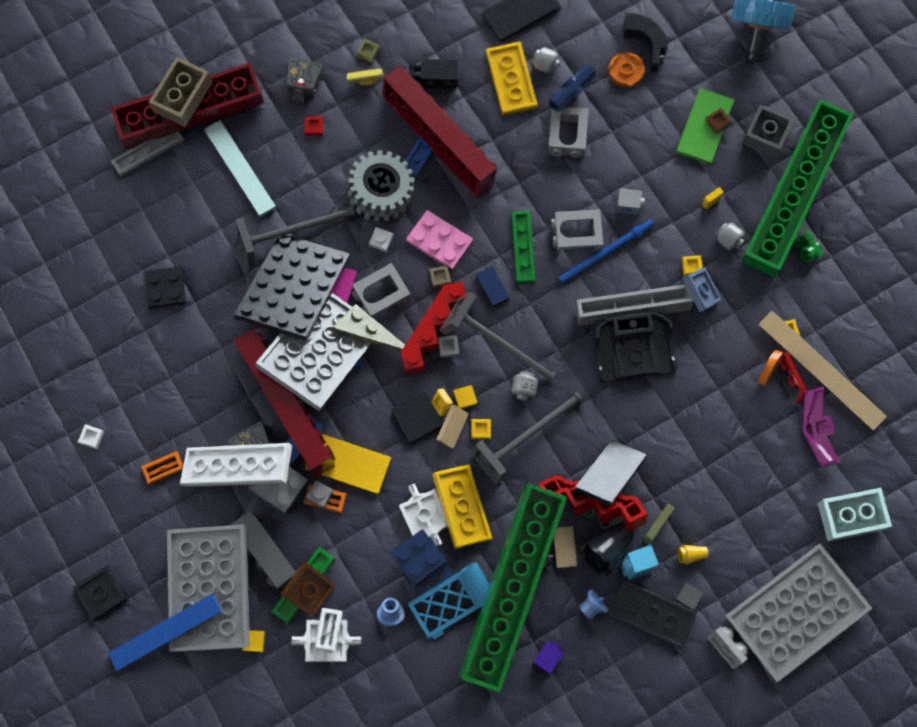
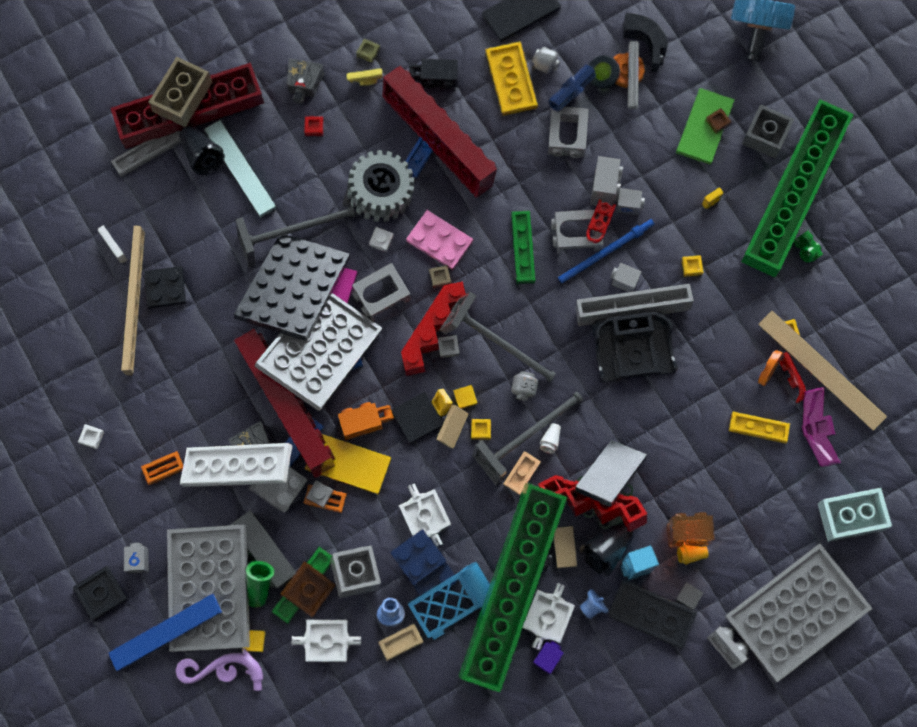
white tile [315,608,343,652] -> none
wing [332,304,405,351] -> none
yellow tile [432,464,493,549] -> none
dark blue tile [476,266,510,307] -> none
olive tile [642,504,674,546] -> none
sand blue tile [682,267,722,312] -> none
light grey head [716,223,745,250] -> none
none -> white tile [98,226,127,264]
none -> tan tile [121,226,145,375]
none -> light grey brick [124,543,149,574]
none -> lavender plant [176,649,263,691]
none -> black cone [179,126,225,175]
none -> green plant [246,561,274,608]
none -> light grey brick [330,546,381,598]
none -> orange brick [338,402,394,440]
none -> tan tile [378,624,423,661]
none -> light nougat plate [503,451,541,495]
none -> white plate [522,583,575,650]
none -> white cone [540,423,561,454]
none -> red piece [586,199,616,244]
none -> black wheel [588,55,620,89]
none -> light grey brick [590,156,623,206]
none -> light grey brick [610,263,641,292]
none -> light grey axle [628,41,639,109]
none -> clear orange brick [667,512,715,547]
none -> yellow tile [728,412,790,444]

